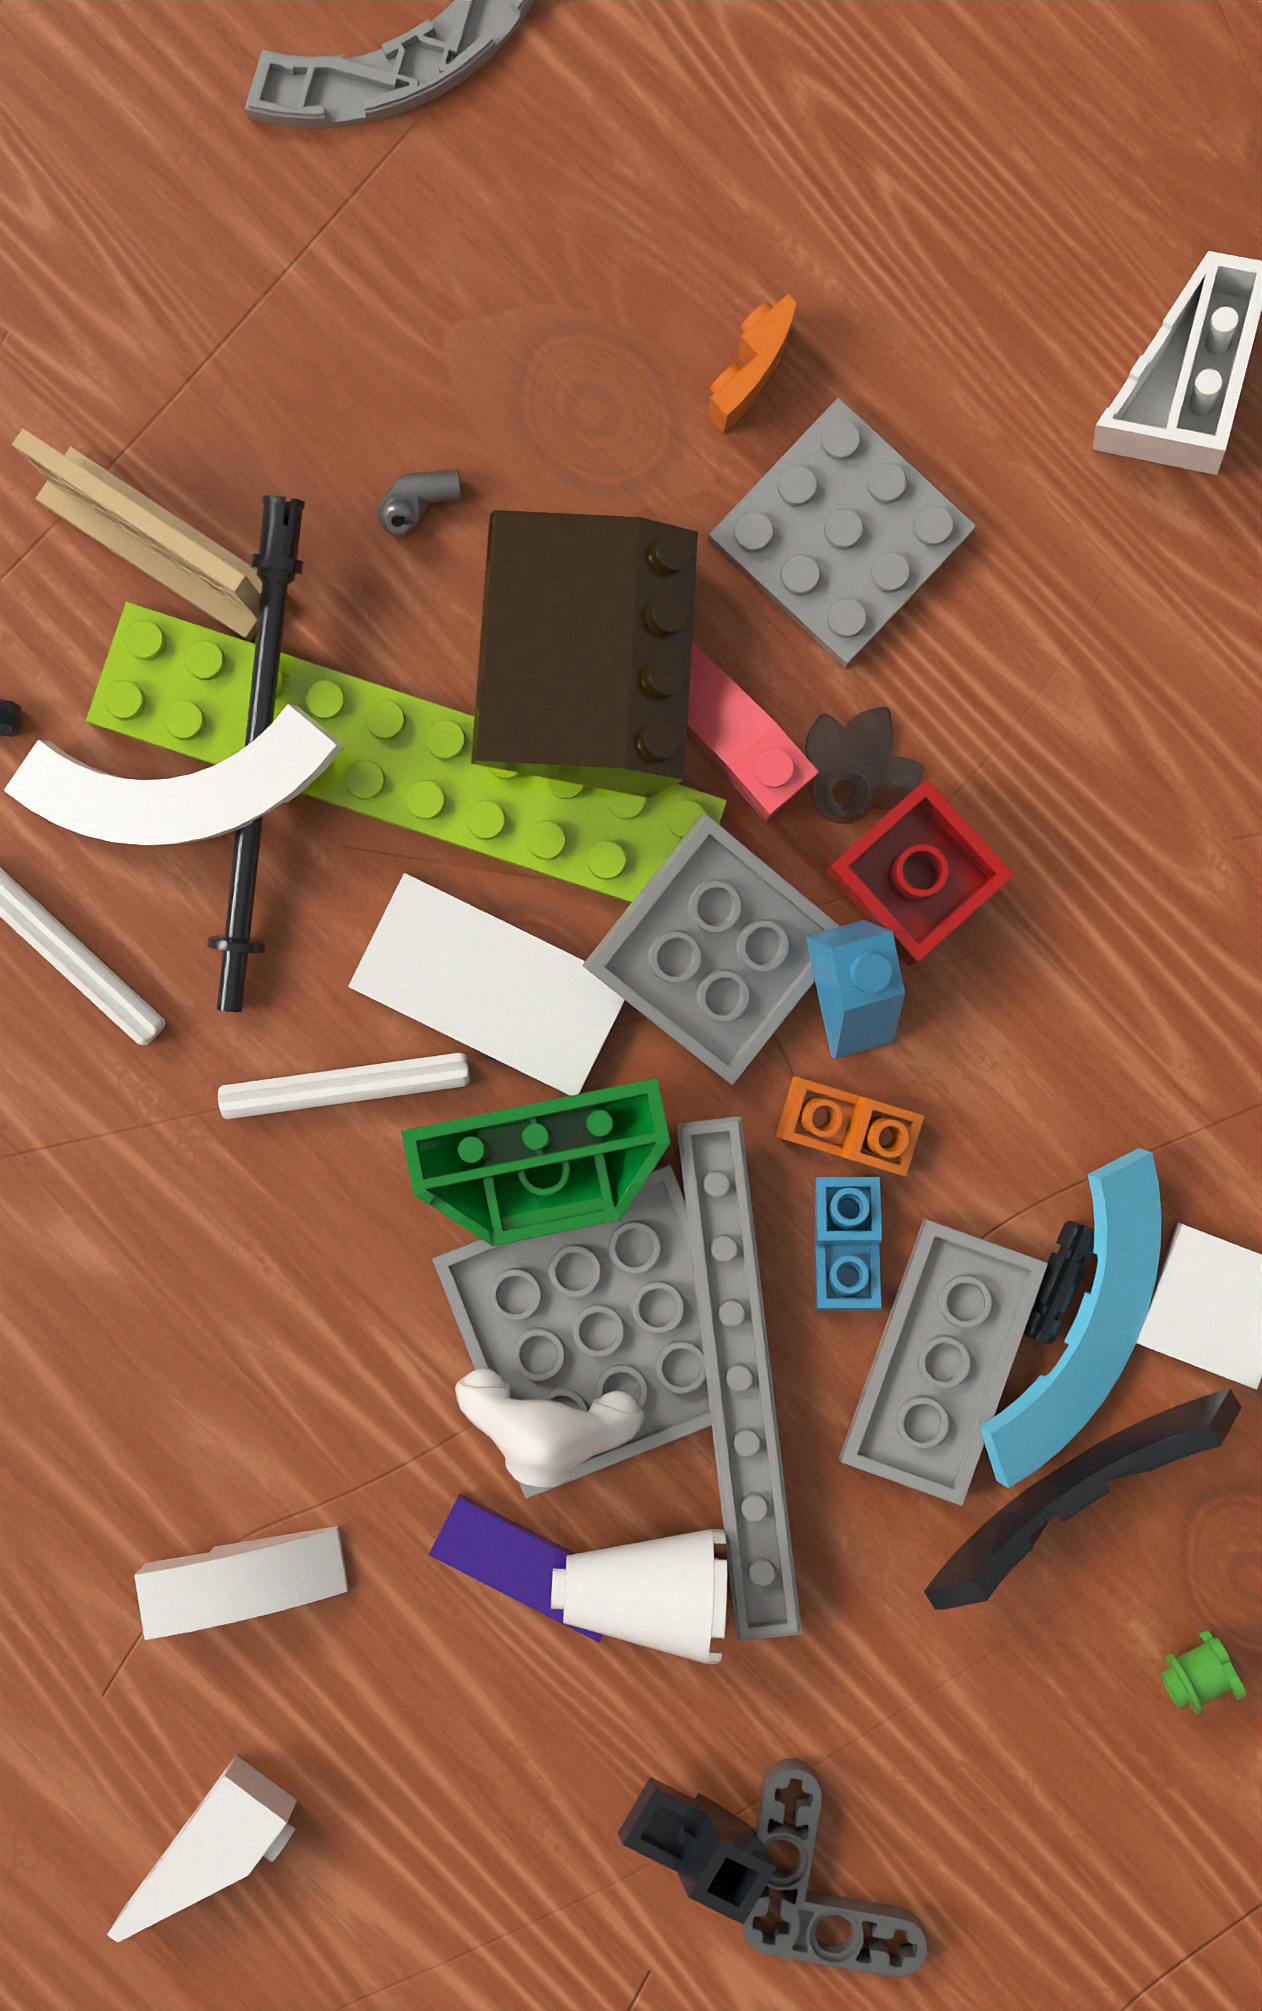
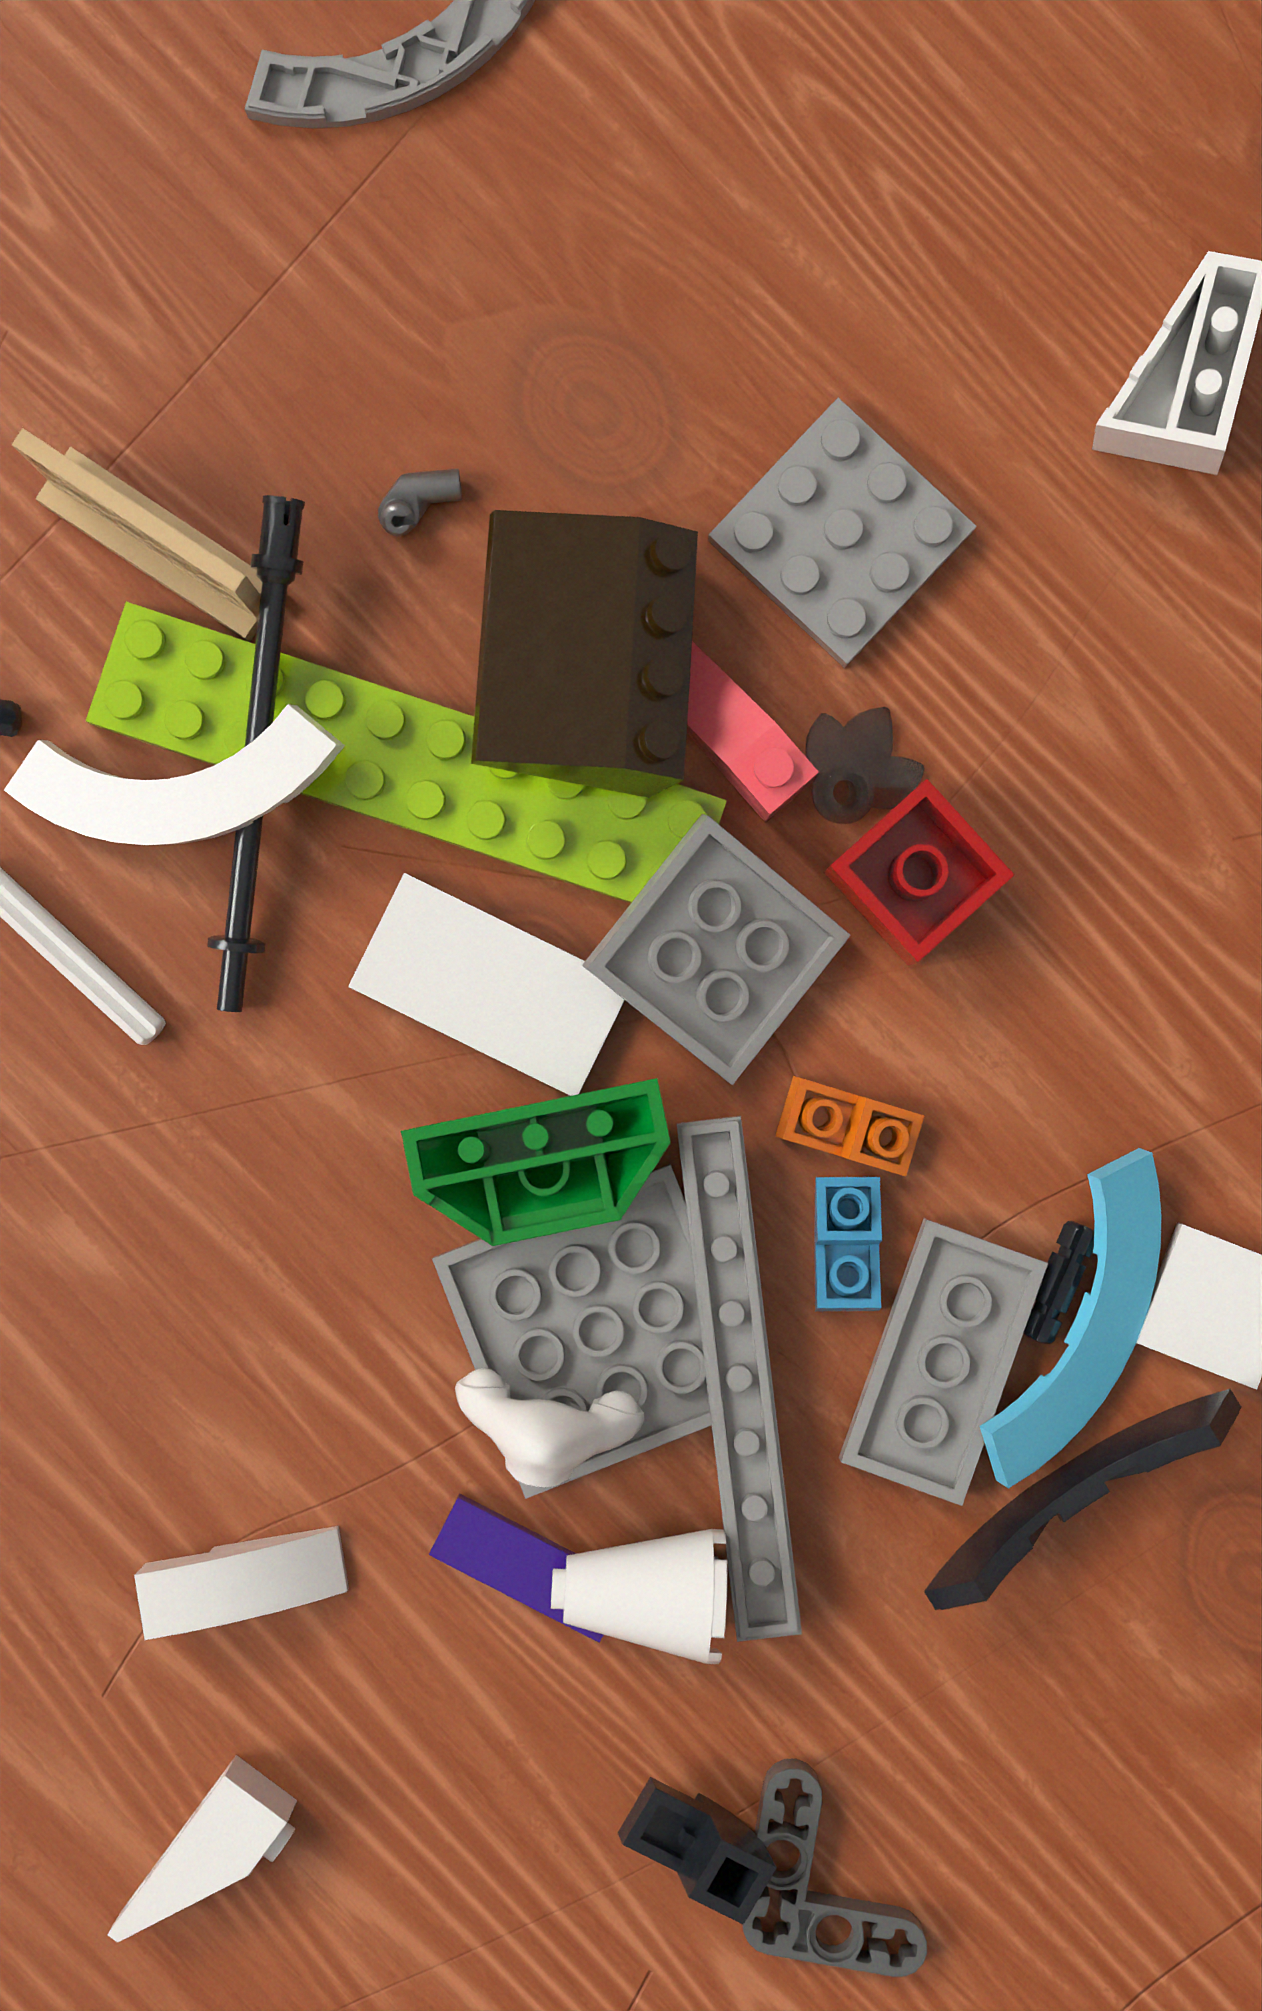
white axle [218,1053,470,1119] -> none
orange slope [708,293,797,434] -> none
dark azure slope [806,920,905,1059] -> none
bright green brick [1160,1629,1247,1716] -> none

